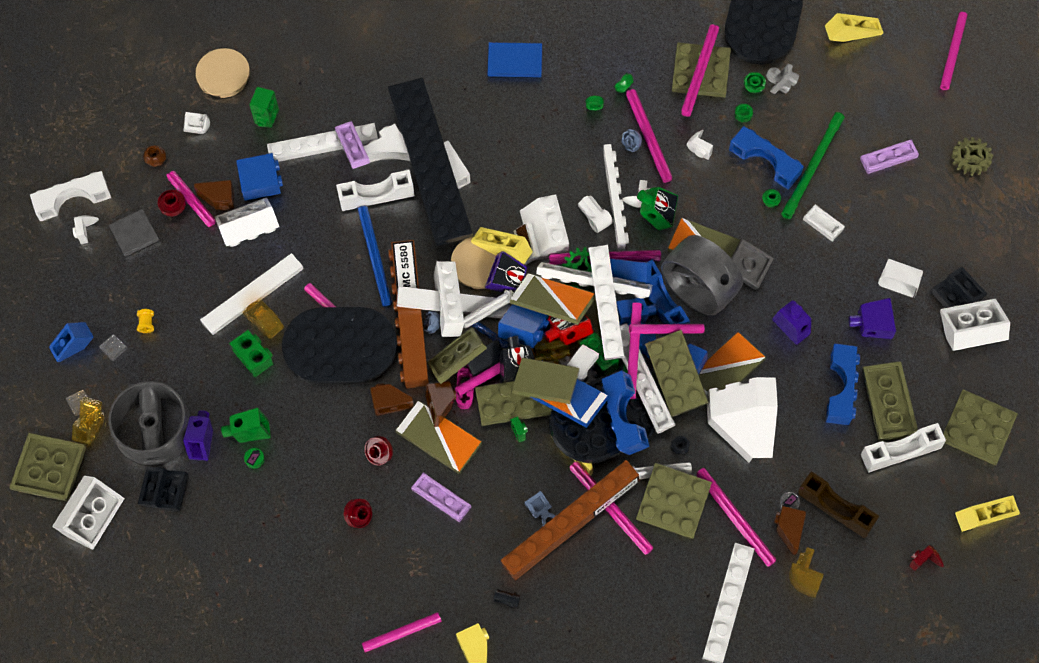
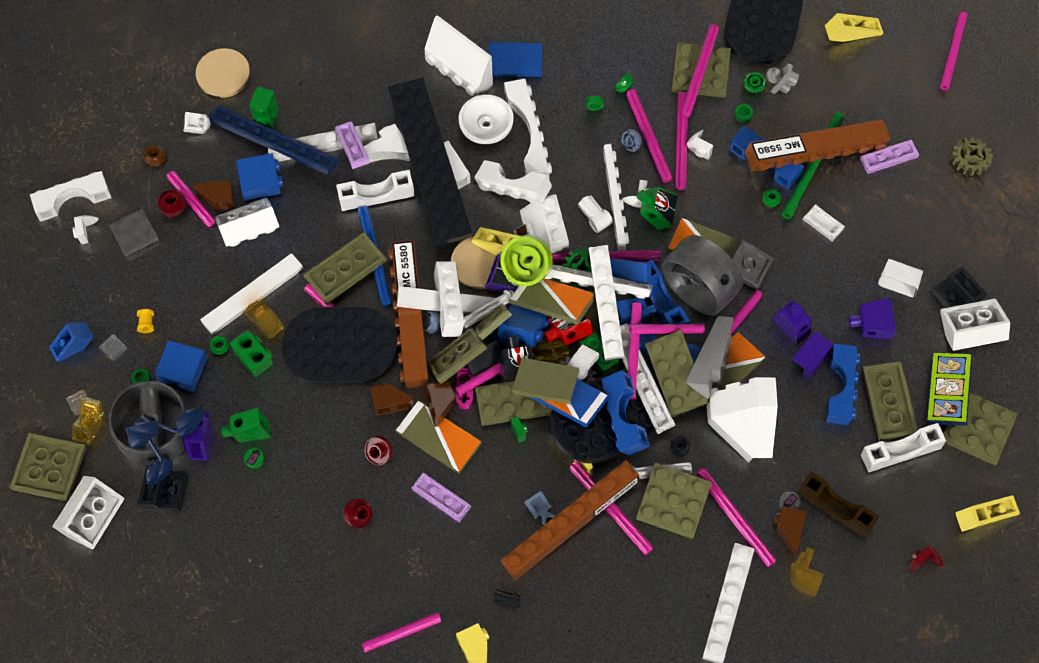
none -> dark blue plant [126,405,203,486]
none -> green tile [131,368,152,384]
none -> blue brick [154,341,207,392]
none -> dark blue tile [209,105,339,175]
none -> green plate [209,336,229,355]
none -> olive tile [303,232,387,304]
none -> white slope [425,15,493,97]
none -> white dish [459,95,513,144]
none -> white arch [474,160,552,203]
none -> olive tile [474,304,512,340]
none -> lime piece [501,235,553,286]
none -> white arch [504,79,552,179]
none -> dark pink axle [675,92,688,190]
none -> light grey wedge [686,316,733,398]
none -> dark pink piece [730,290,763,335]
none -> dark orange brick [745,119,891,171]
none -> dark purple panel [792,332,834,379]
none -> tile [927,352,973,426]

